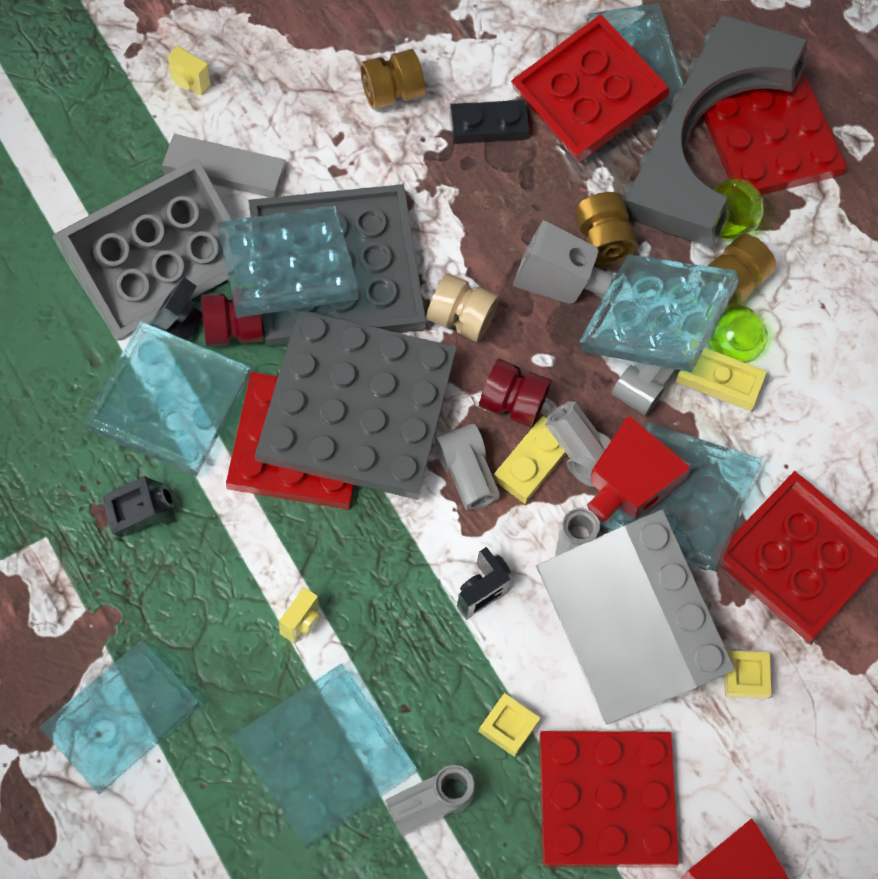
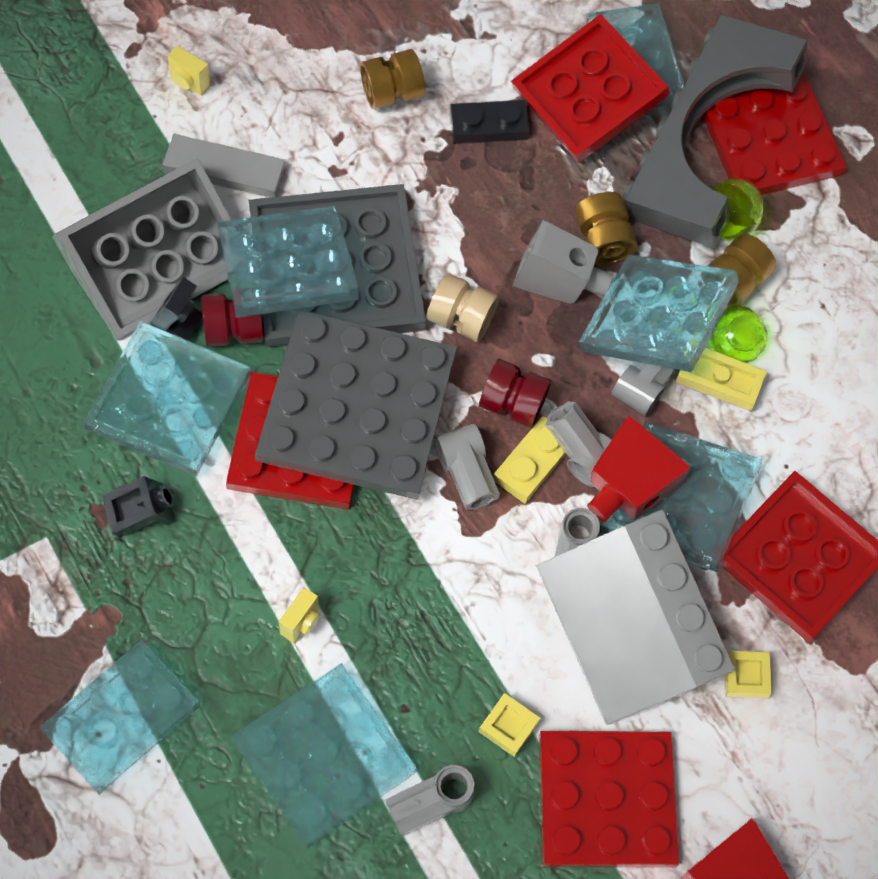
black bracket [456,547,511,620] -> none

